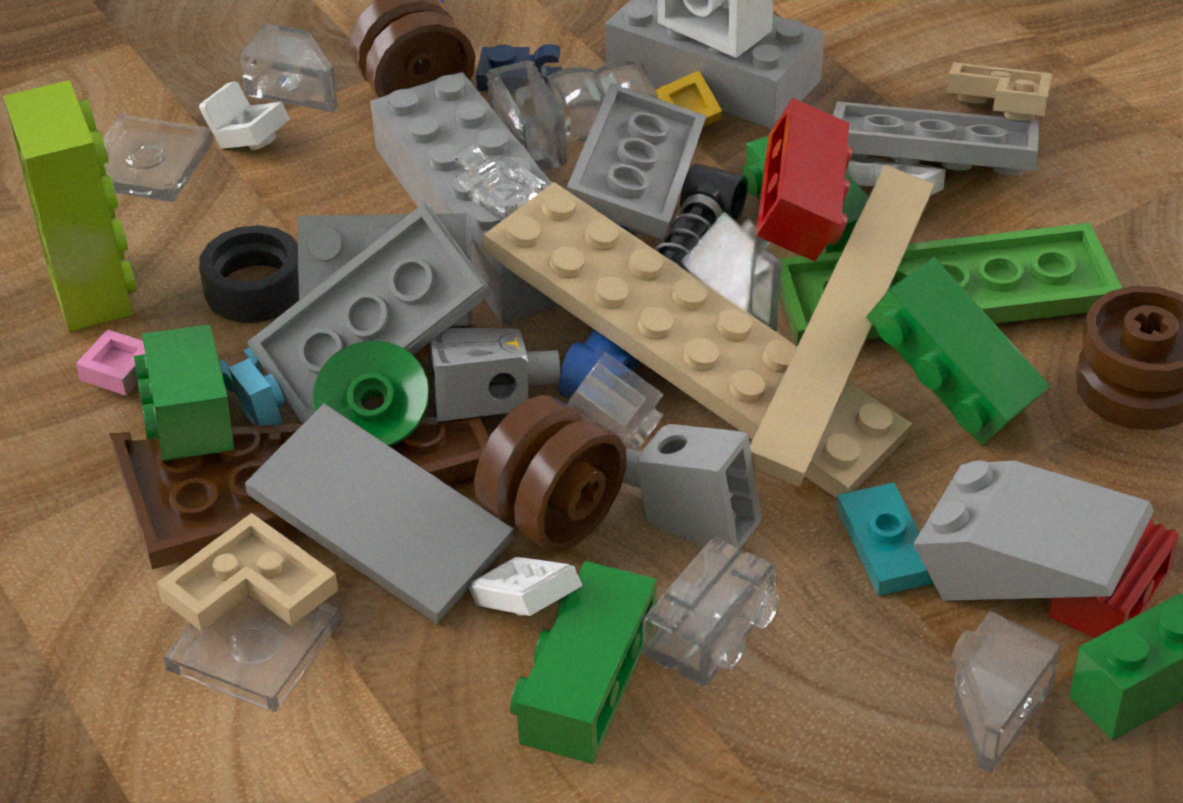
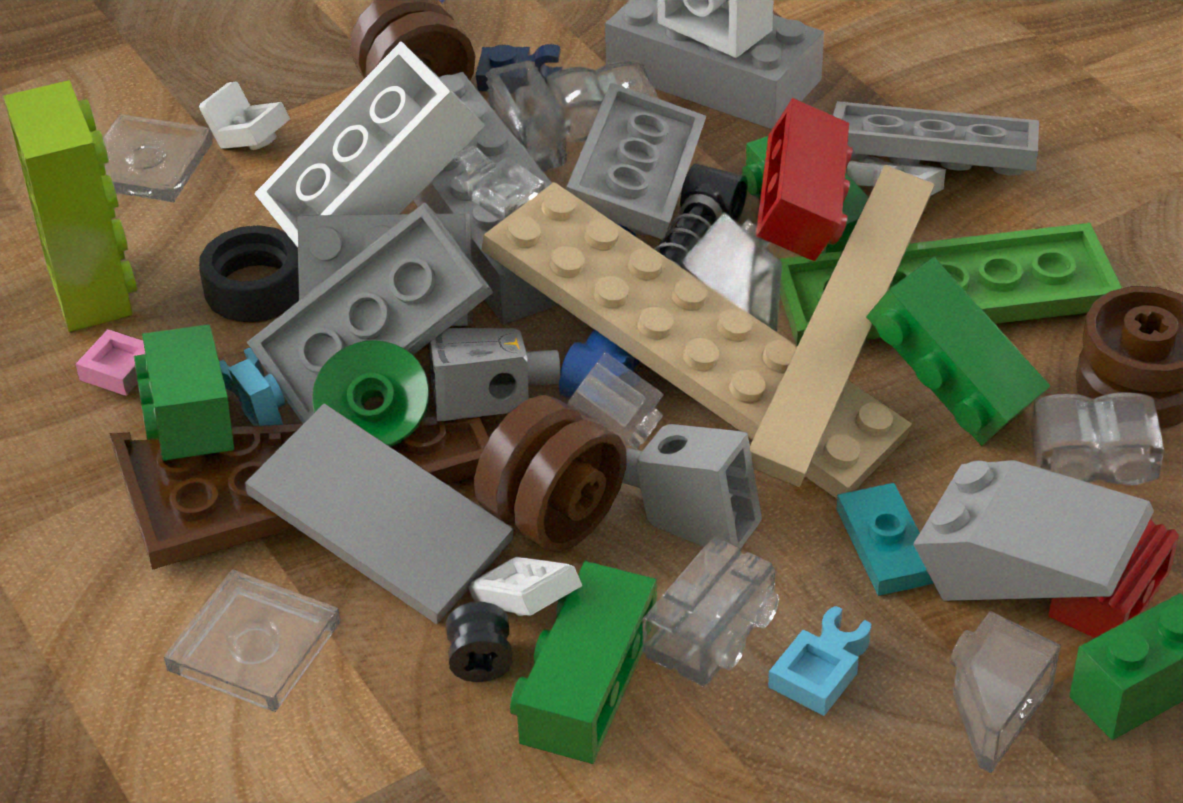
tan plate [156,513,338,631] -> none
clear slope [240,23,338,112] -> none
yellow plate [654,70,722,127] -> none
tan plate [947,62,1052,121] -> none
none -> white brick [254,42,485,247]
none -> black wheel [446,602,513,682]
none -> medium azure plate [768,606,871,716]
none -> clear brick [1031,393,1164,485]

